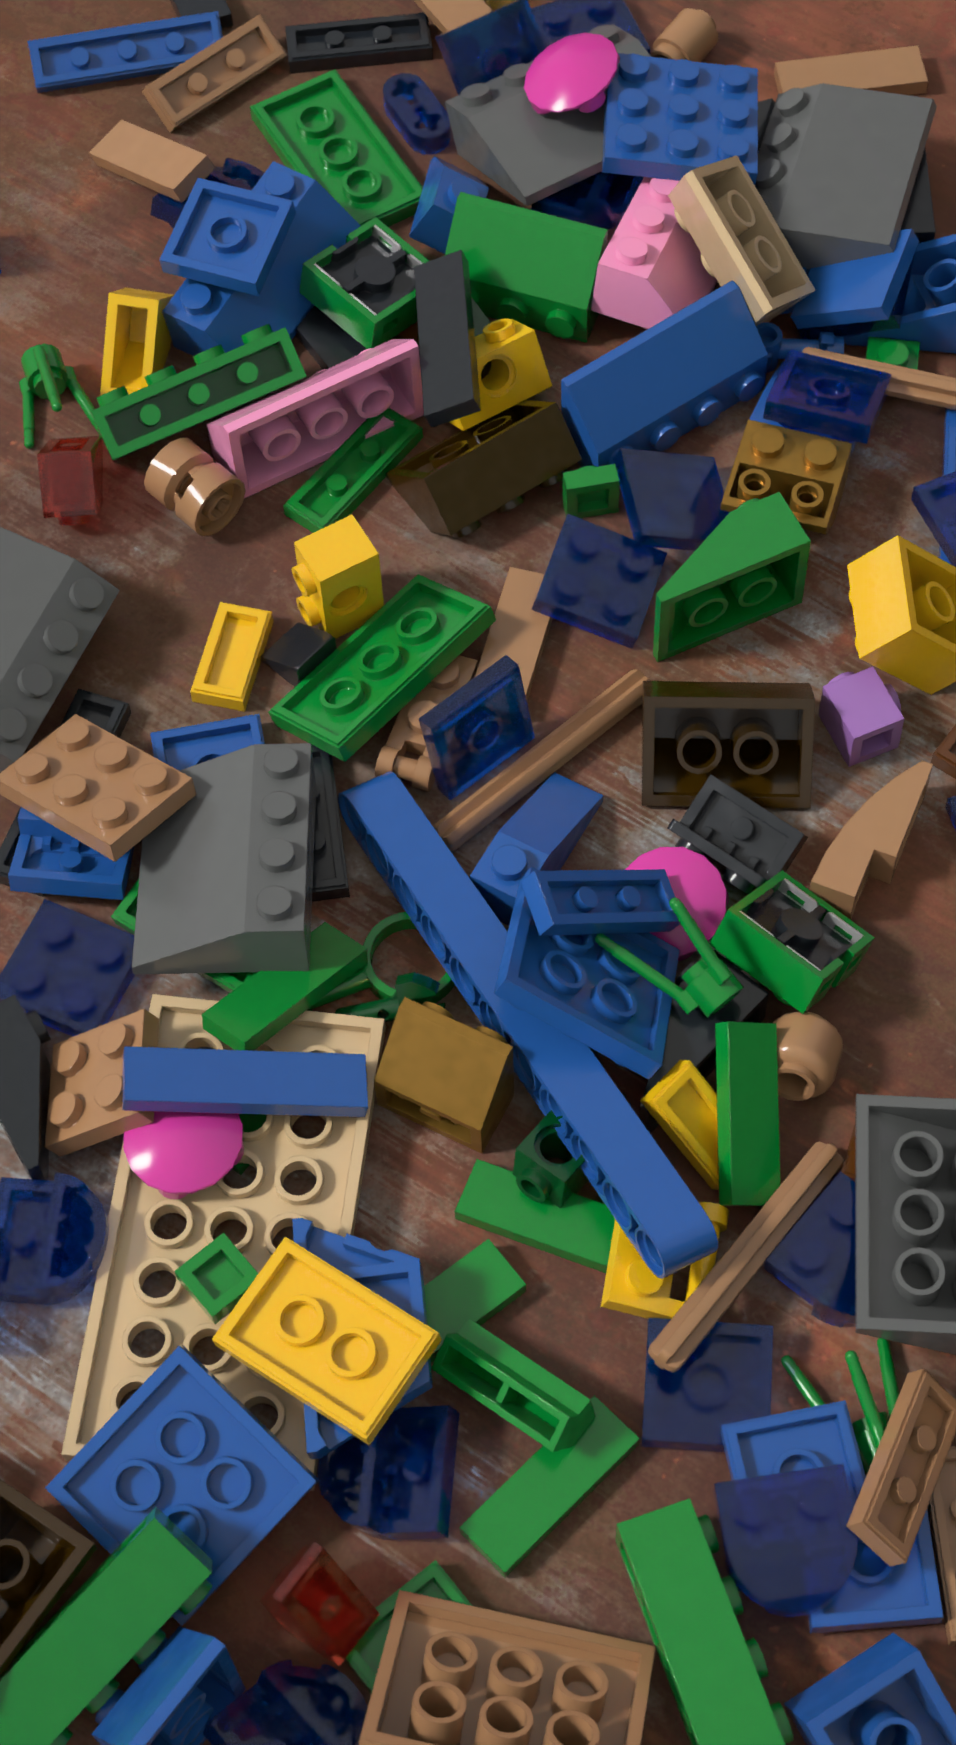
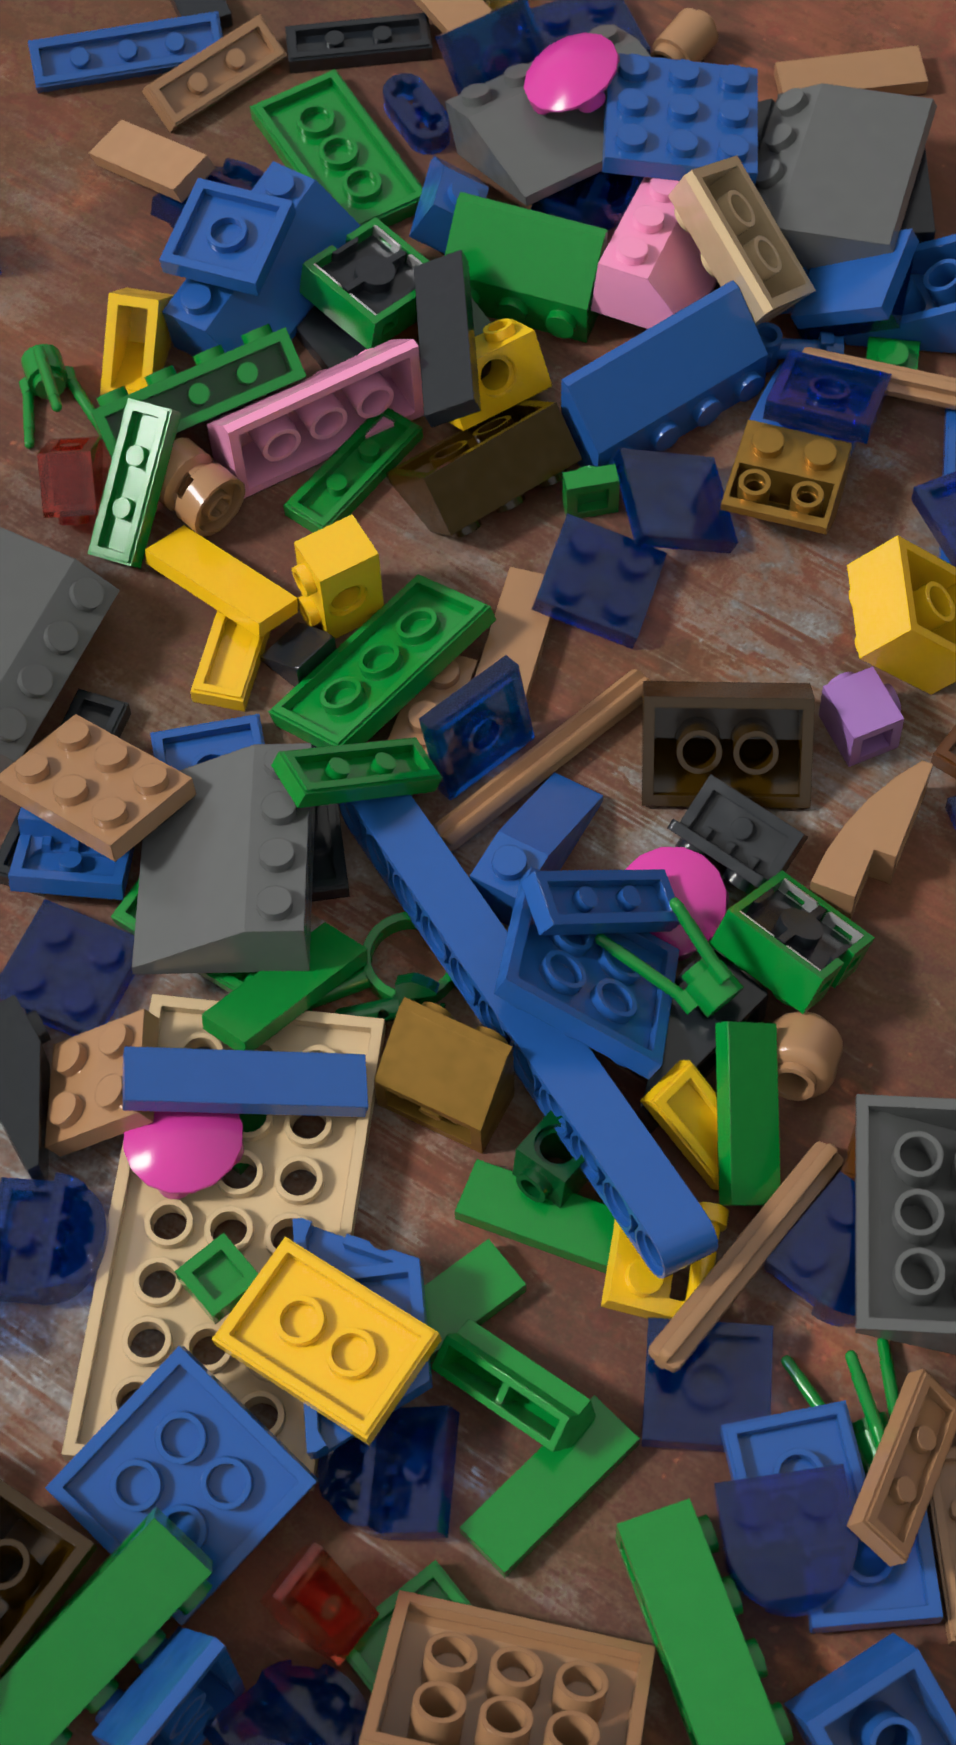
green slope [653,492,811,662] -> none
none -> tile [87,398,182,569]
none -> yellow tile [145,525,298,638]
none -> green tile [271,737,443,808]

